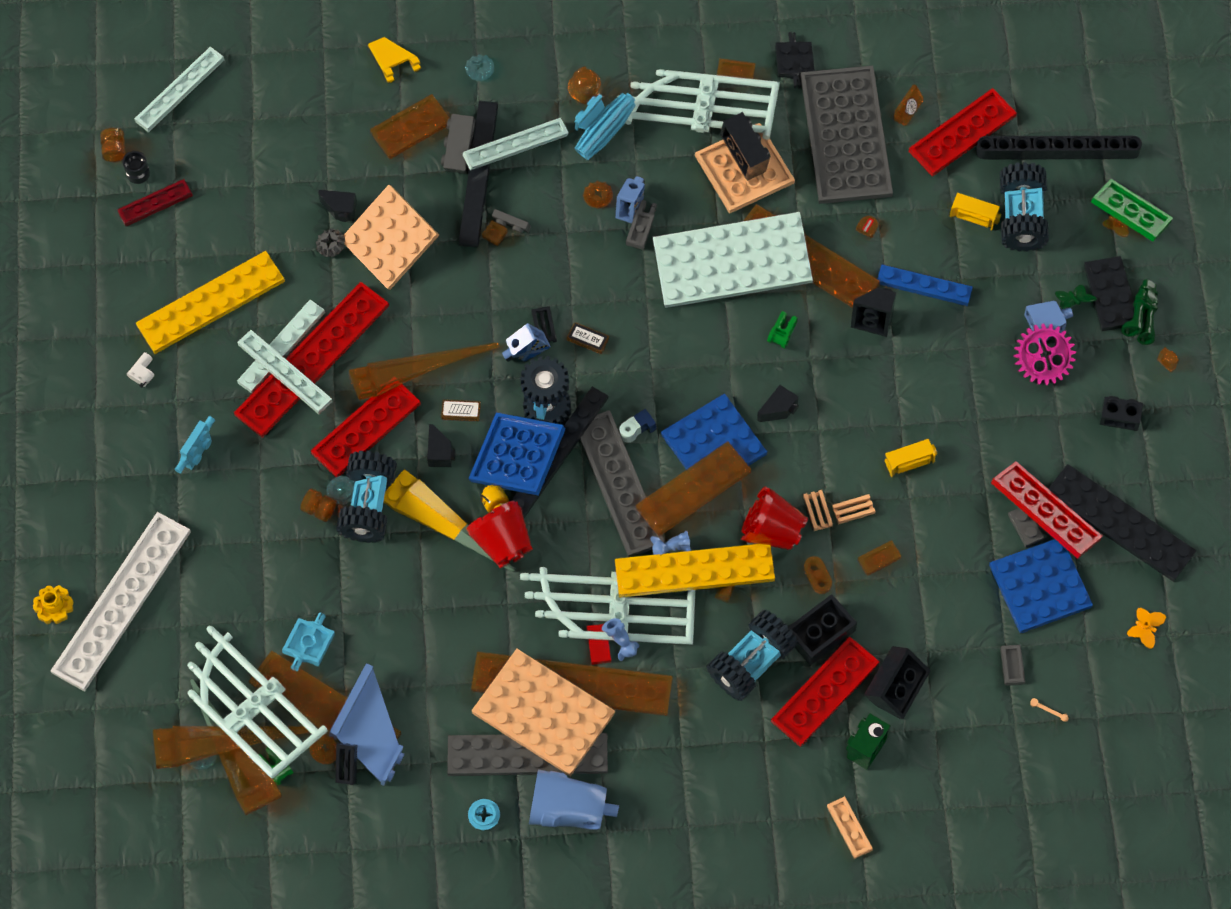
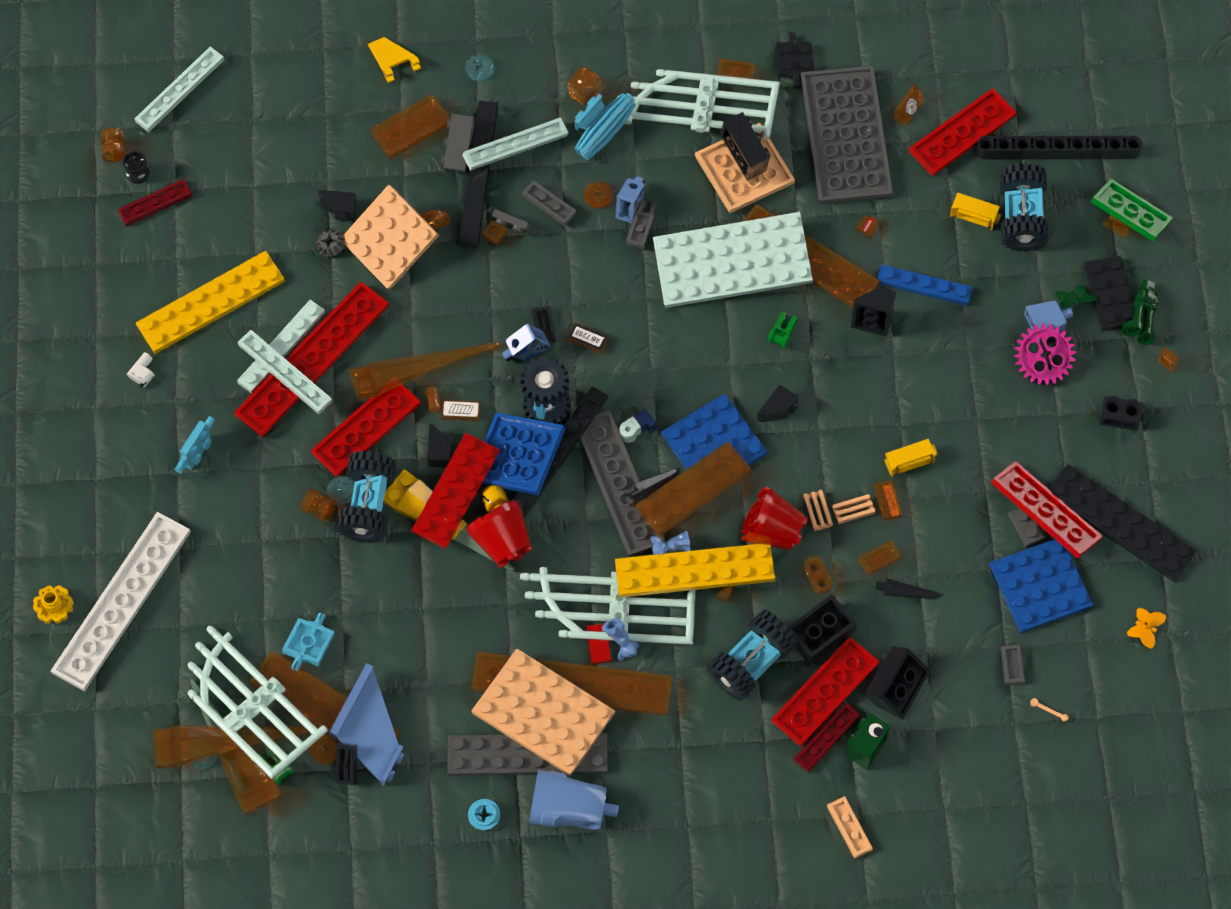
none -> red plate [412,433,500,549]
none -> clear orange gear [421,209,451,228]
none -> clear orange pin [425,387,441,412]
none -> dark grey plate [522,180,577,227]
none -> black bar [628,467,680,501]
none -> dark red tile [793,703,861,773]
none -> clear orange tile [873,480,902,521]
none -> black bar [875,578,943,599]

